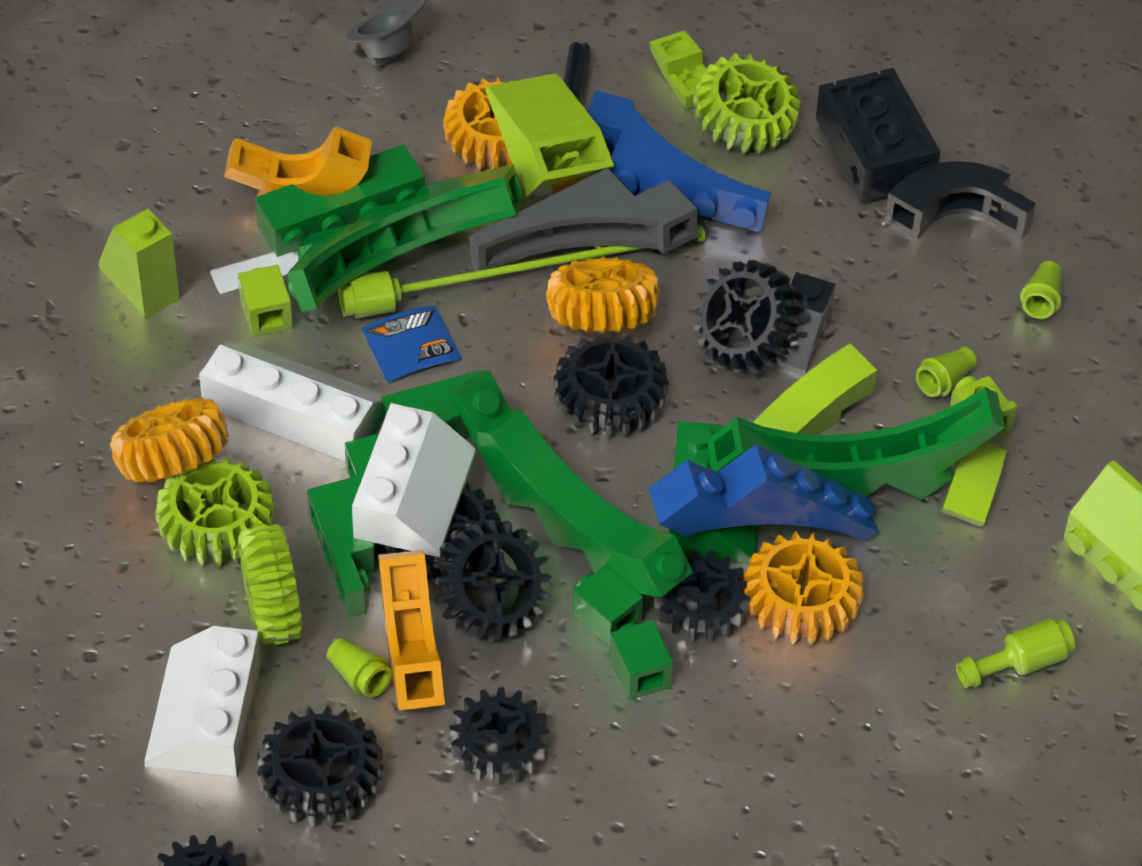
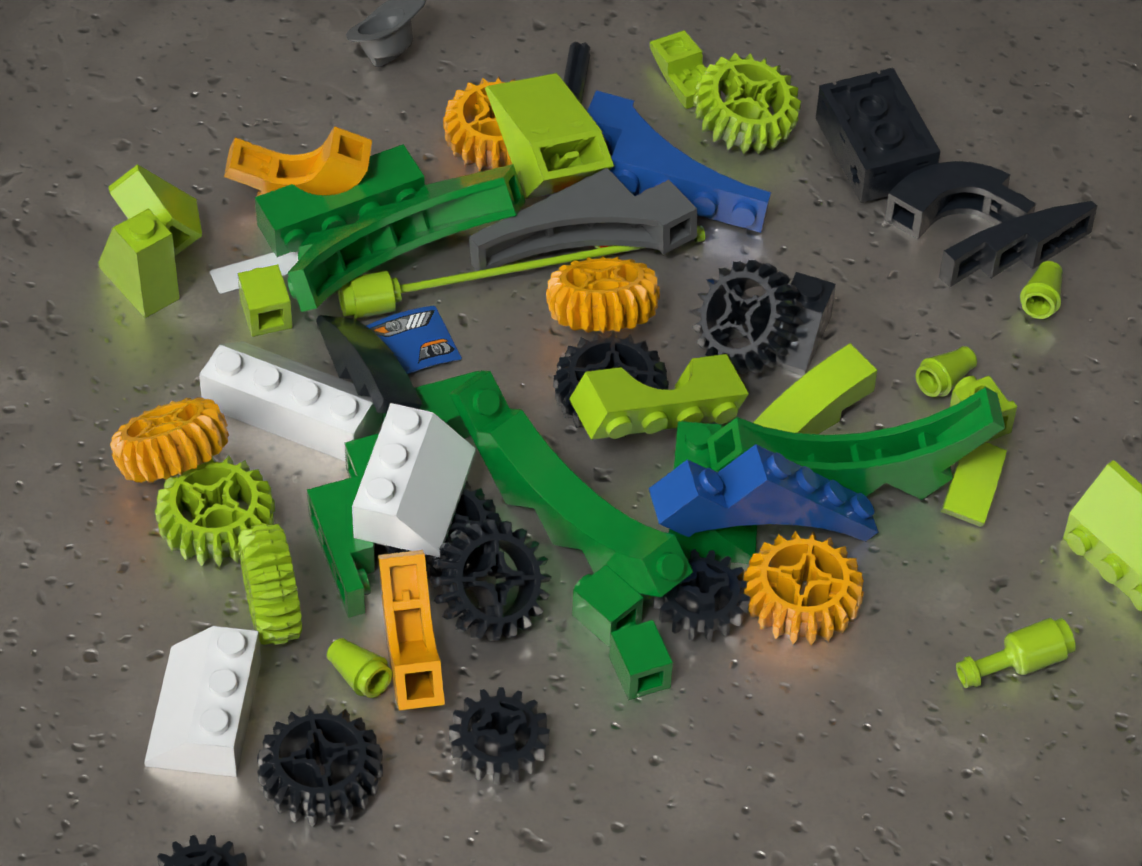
none -> lime slope [109,164,202,256]
none -> black slope [316,315,422,414]
none -> lime arch [569,354,749,440]
none -> black slope [939,201,1098,287]

